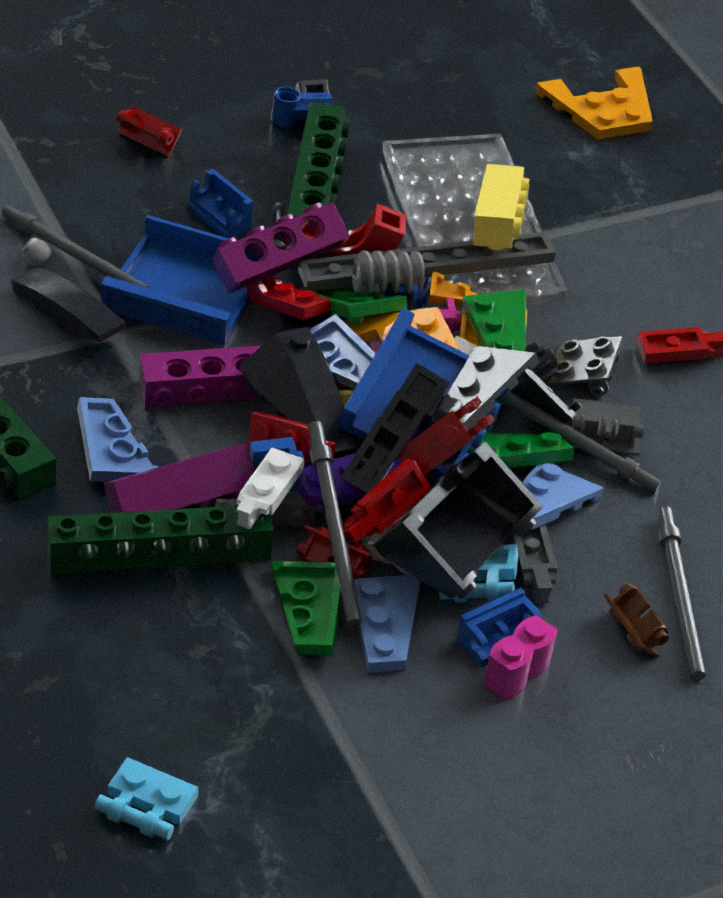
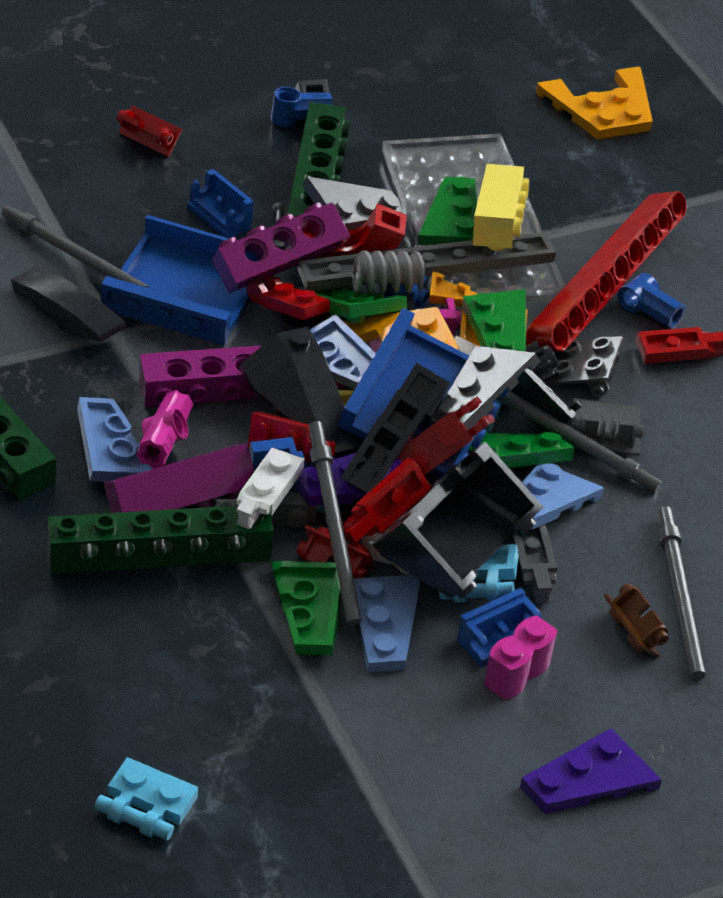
light grey hinge [22,238,51,267] -> none
none -> dark pink piece [136,390,194,469]
none -> wing [302,176,408,230]
none -> green wing [417,176,478,245]
none -> dark purple wing [520,728,662,814]
none -> red beam [525,191,687,352]
none -> blue piece [617,273,686,329]

